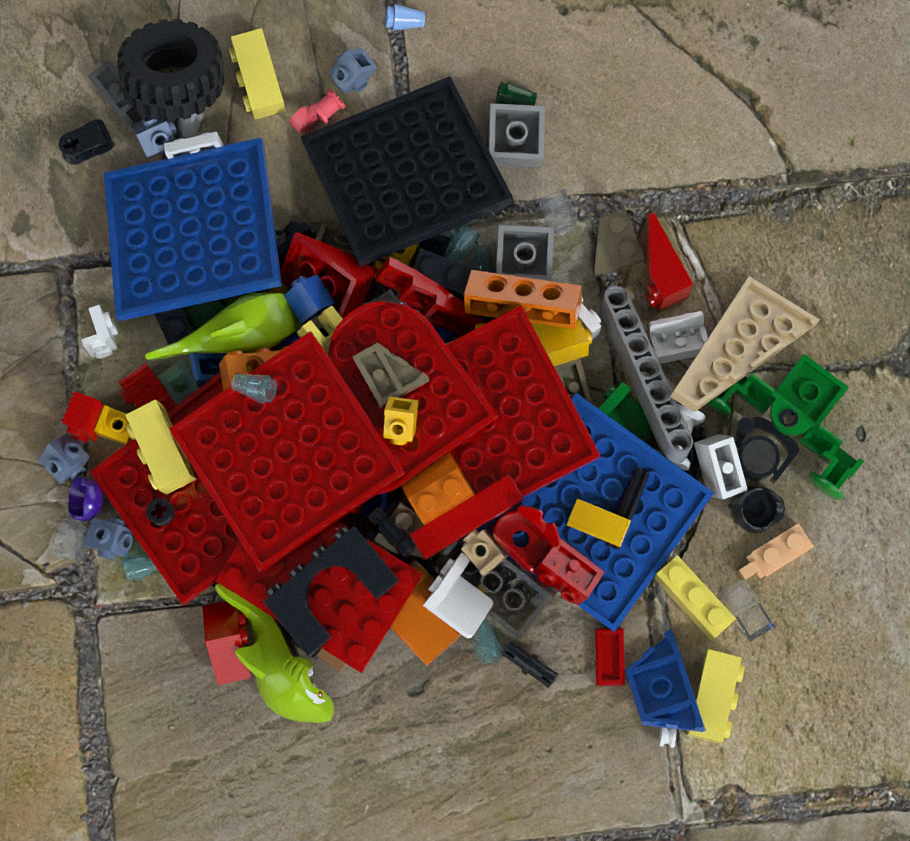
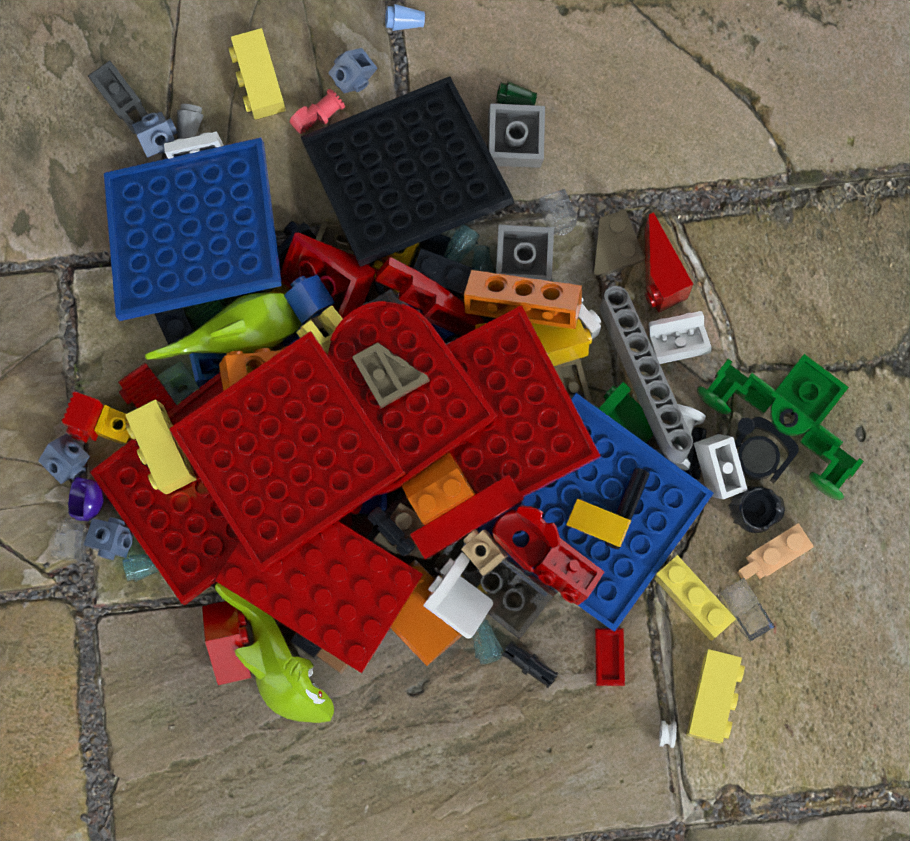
black piece [59,119,115,165] -> none
white bracket [81,305,118,359] -> none
black tyre [117,19,225,121] -> none
black bush [146,498,175,526] -> none
clear light blue cone [231,373,277,403] -> none
black arch [263,526,401,656] -> none
yellow brick [383,396,418,445] -> none
blue wing [625,629,706,732] -> none
tan wing [671,276,819,412] -> none

